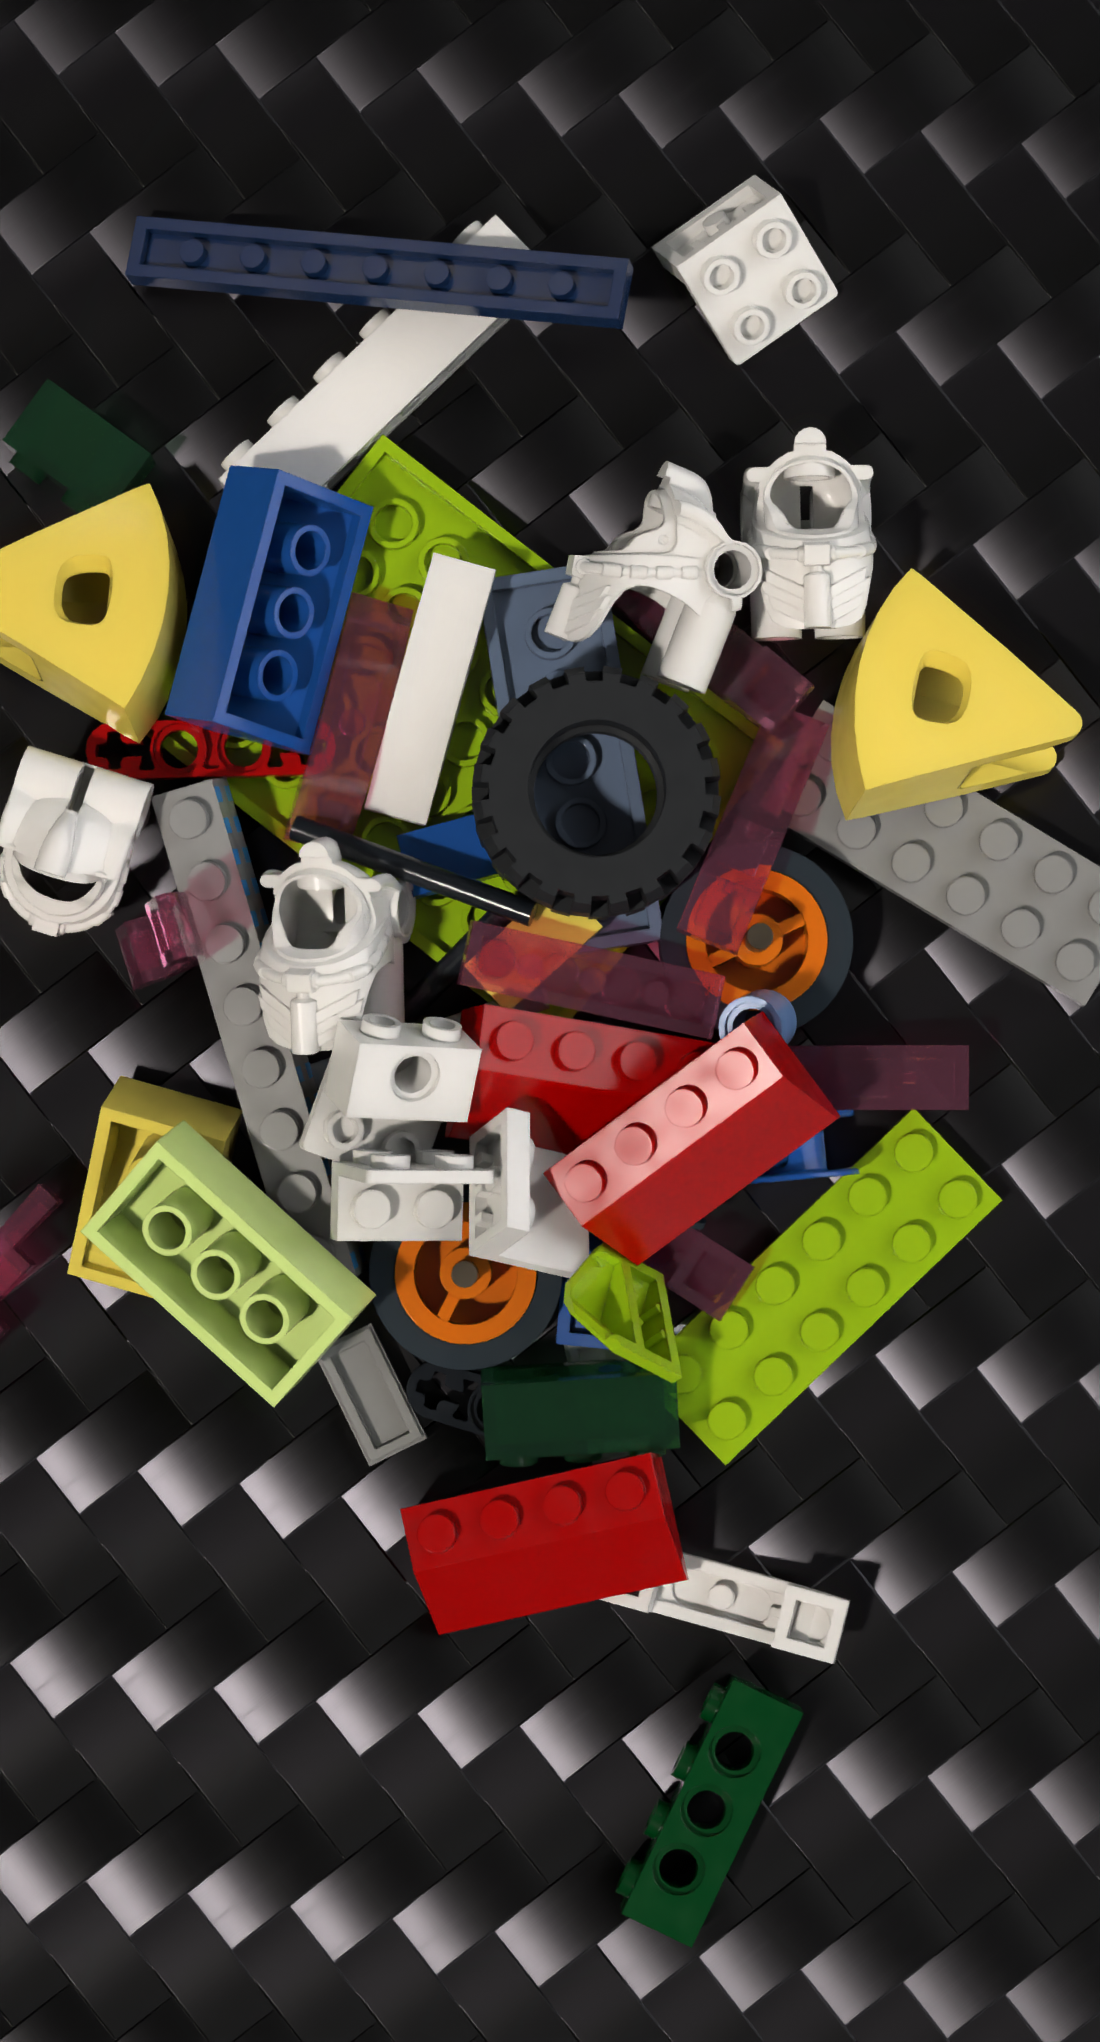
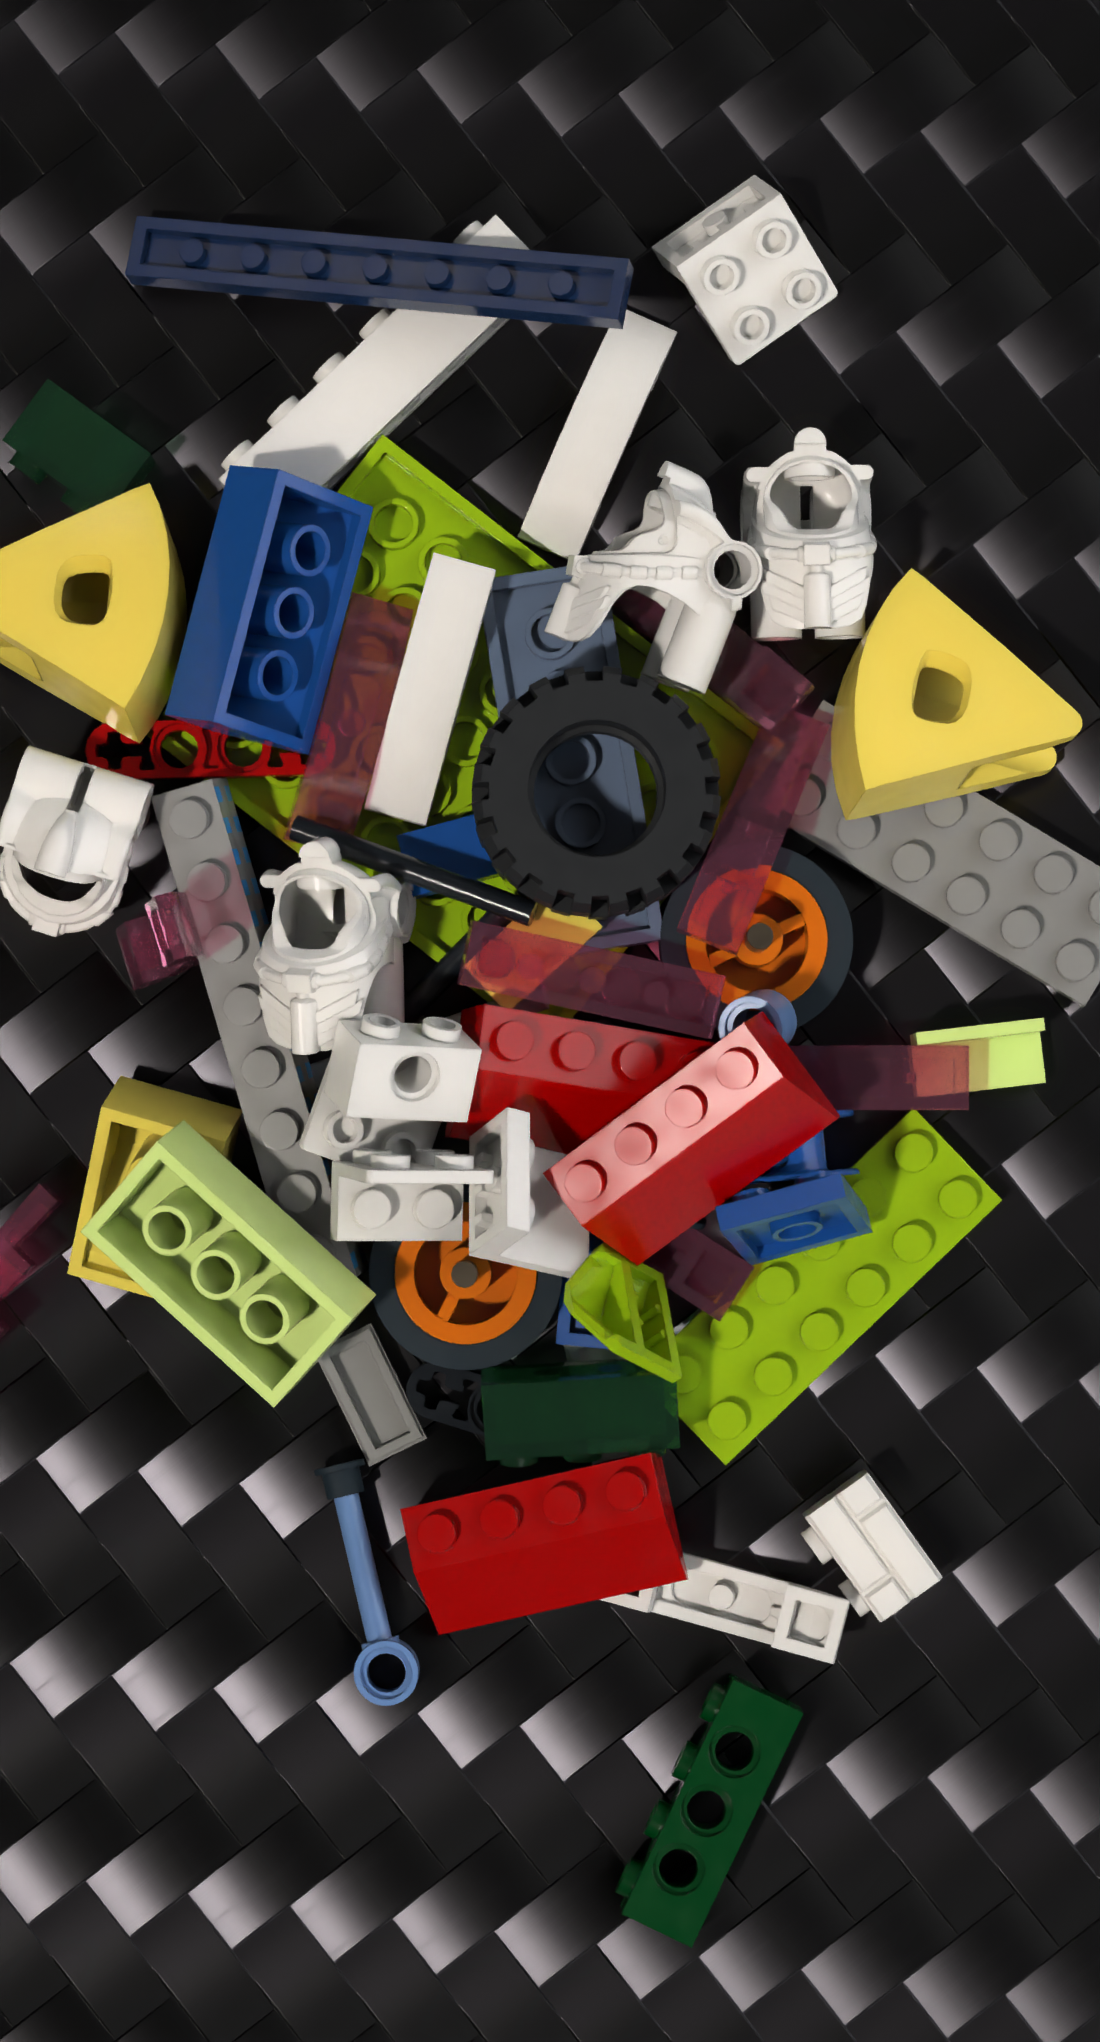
none -> medium blue piece [314,1458,420,1706]
none -> white slope [518,309,677,561]
none -> blue plate [715,1170,872,1266]
none -> white brick [801,1470,943,1622]
none -> yellowish green panel [910,1018,1046,1098]

